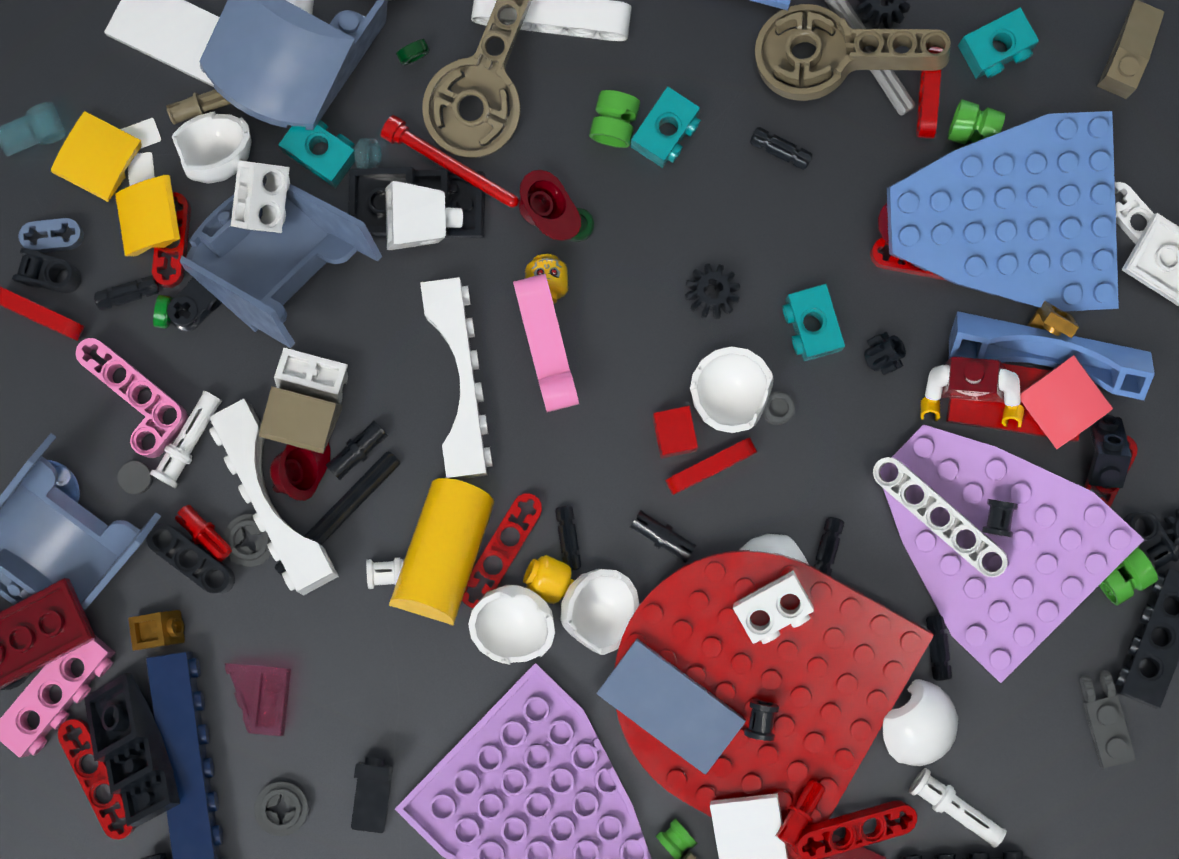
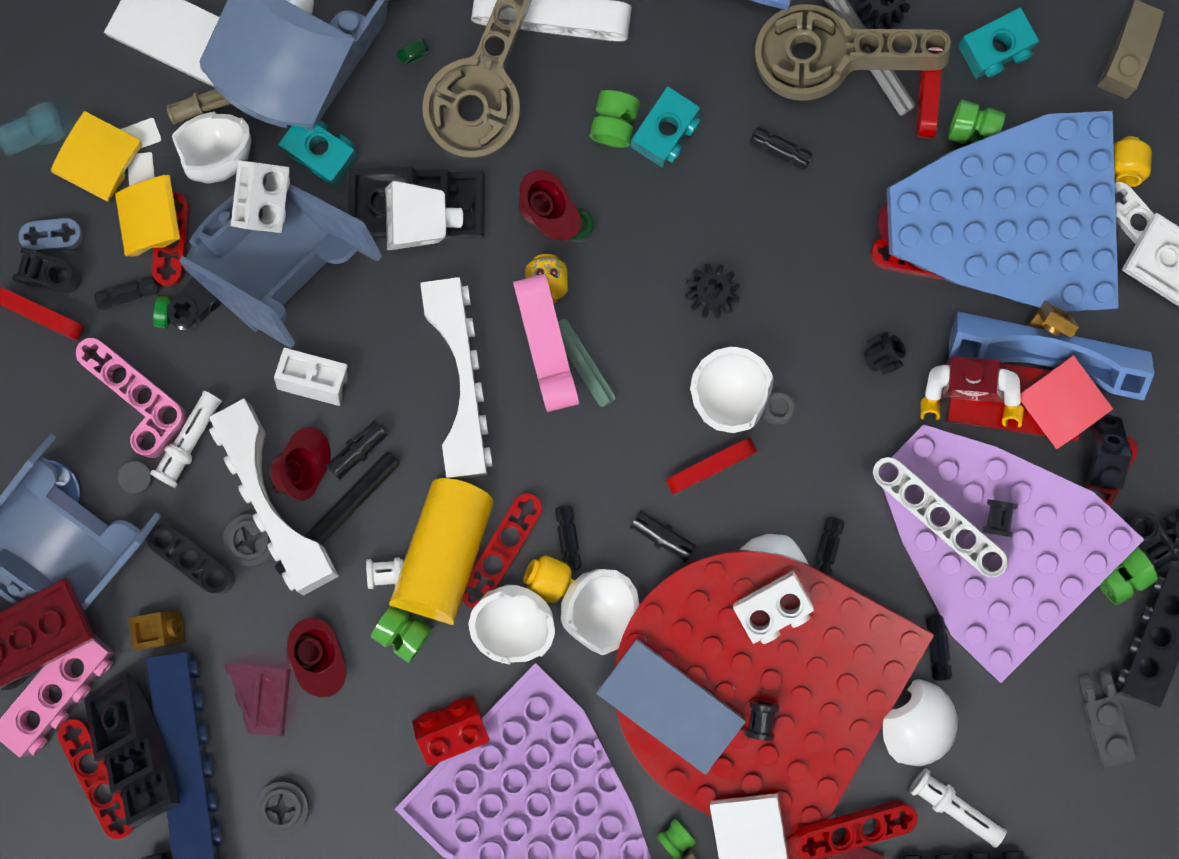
red axle [175,505,232,561] -> none
dark tan slope [259,386,343,454] -> none
black bracket [351,757,393,833] -> none
clear light blue tile [355,138,382,169] -> none
red piece [380,115,519,208] -> none
red piece [652,406,698,459] -> none
red axle [775,780,825,848] -> none
teal brick [782,284,845,362] -> none
none -> dark red piece [286,618,347,698]
none -> bright green wheel [370,606,433,663]
none -> red bracket [412,696,490,766]
none -> sand green axle [558,319,616,407]
none -> yellow head [1113,136,1152,187]

